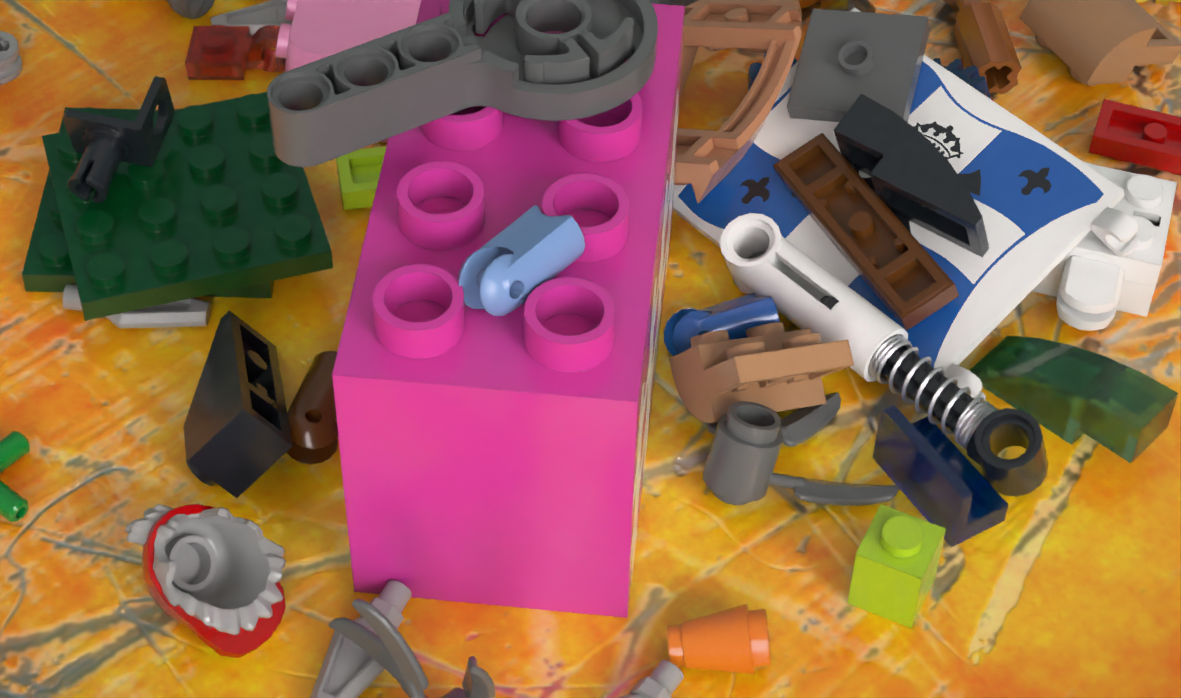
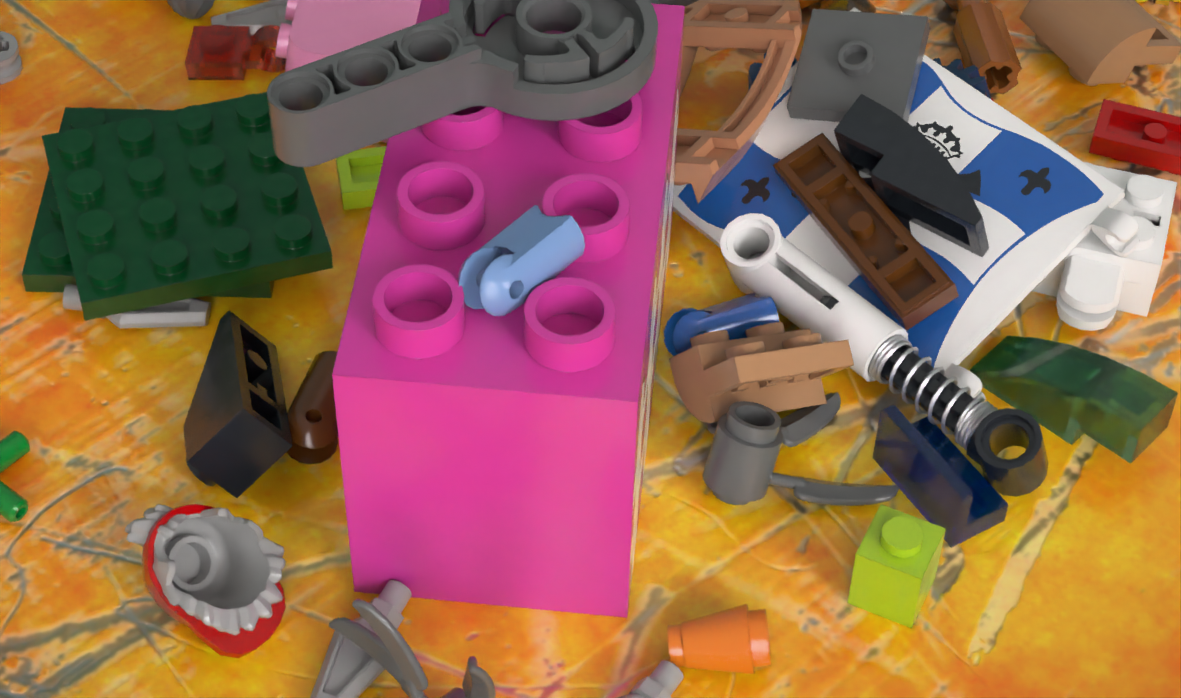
black bracket [63,76,175,203] -> none

